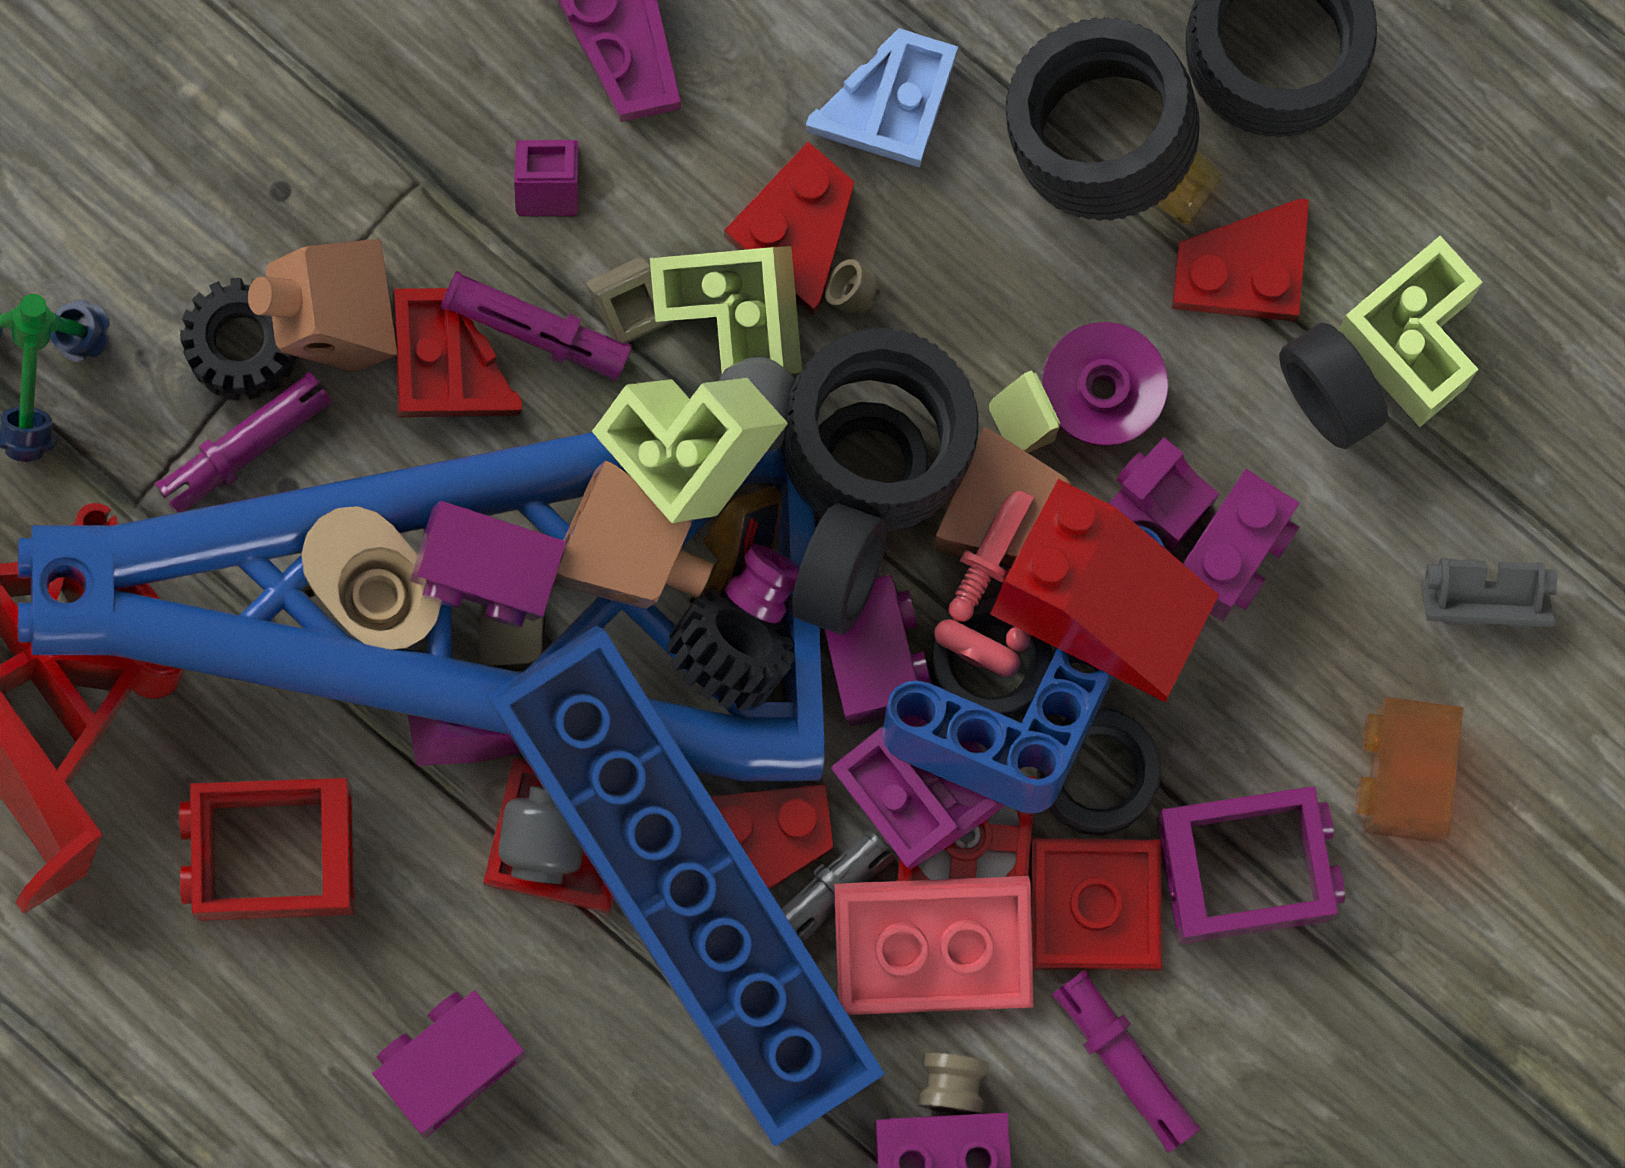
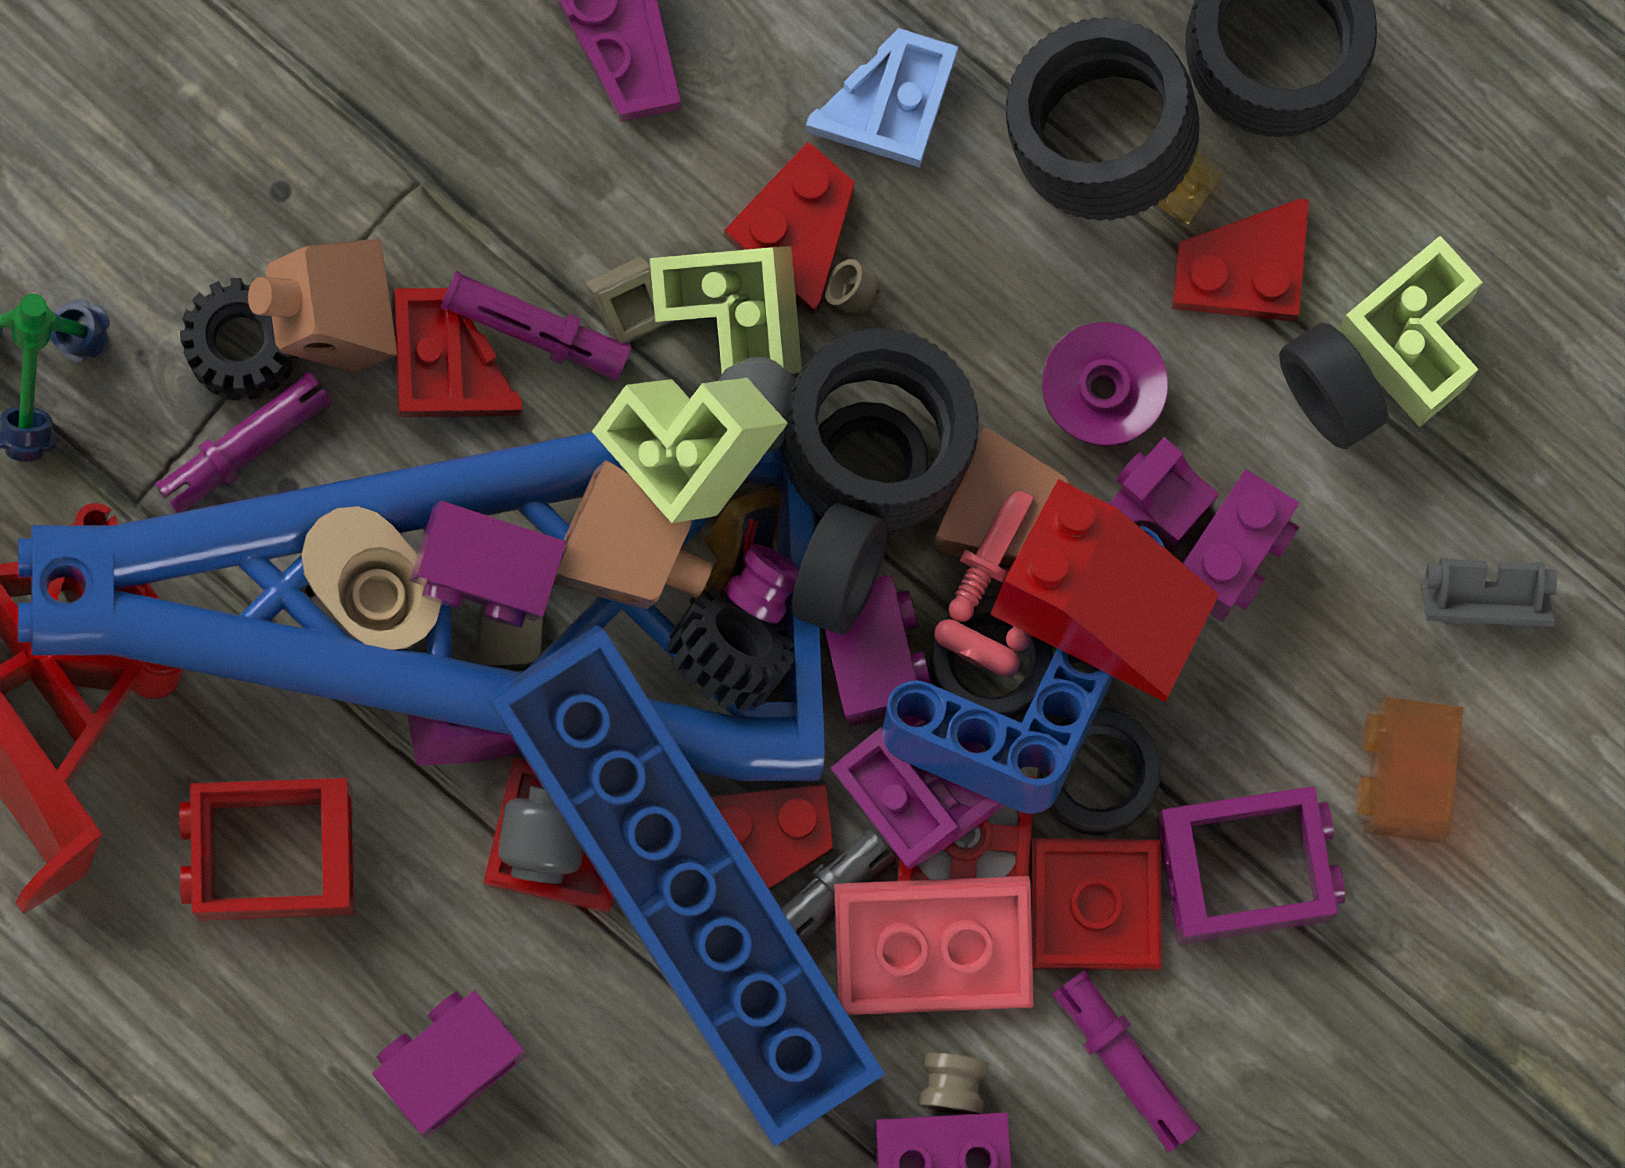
magenta slope [514,140,578,216] -> none
yellowish green slope [989,370,1060,453] -> none

